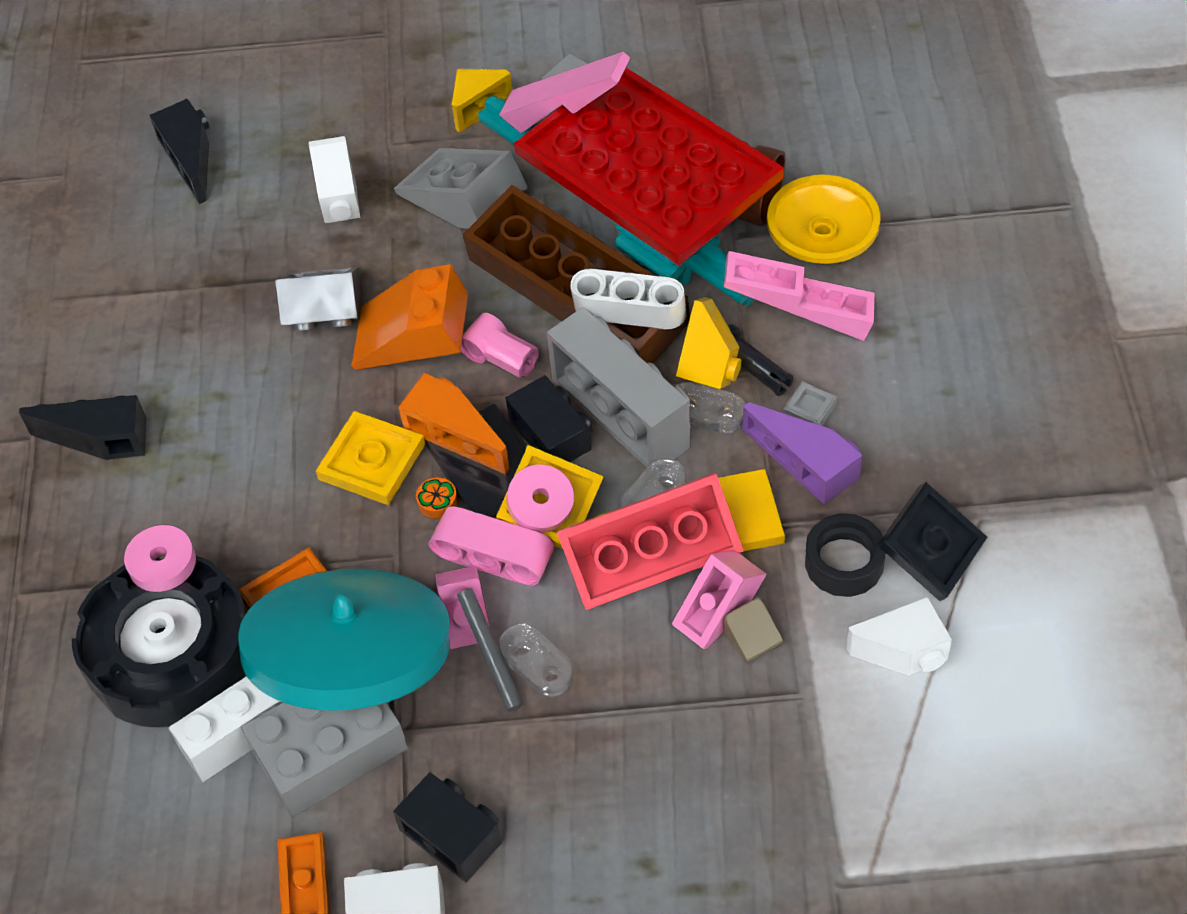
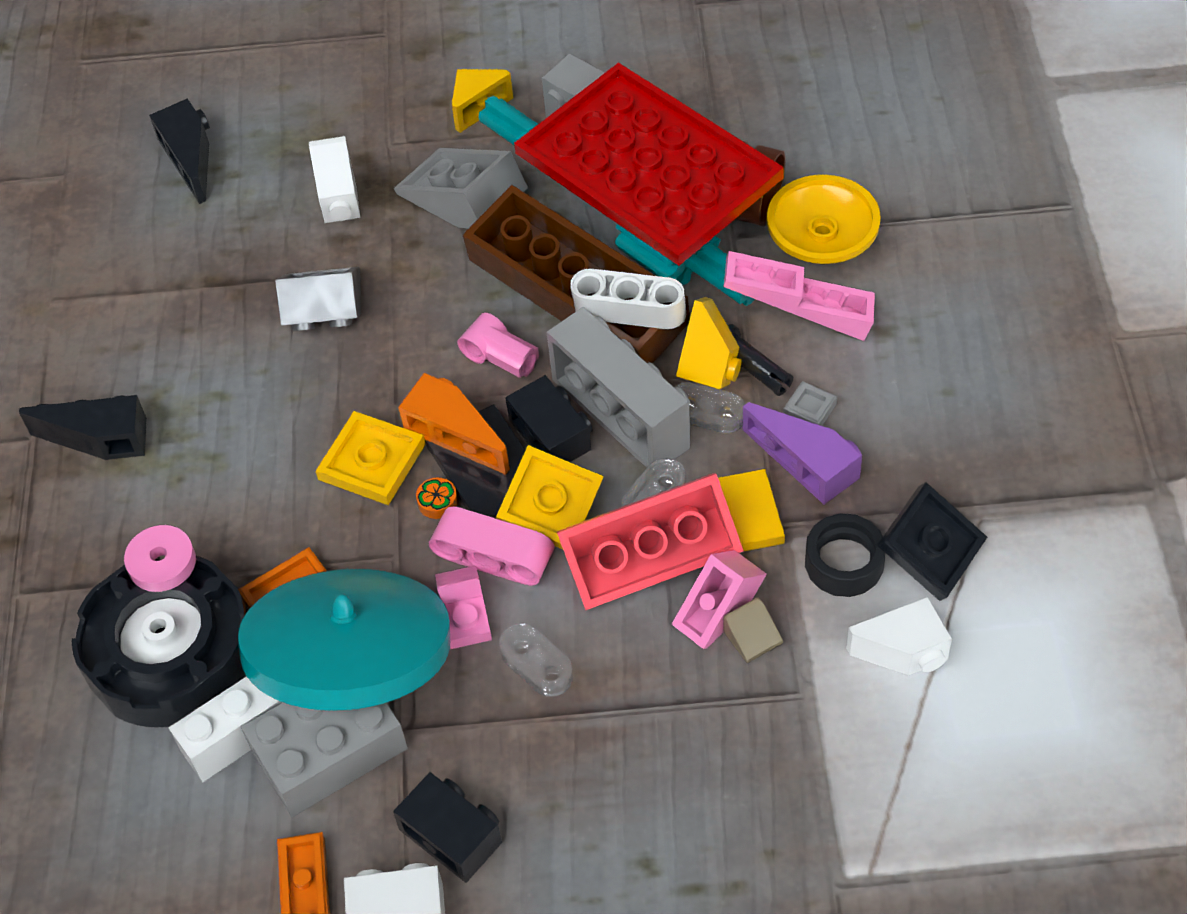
orange slope [351,264,468,370] -> none
dark grey bar [457,588,523,712] -> none
bright pink slope [499,52,630,133] -> none
bright pink piece [507,465,574,533] -> none

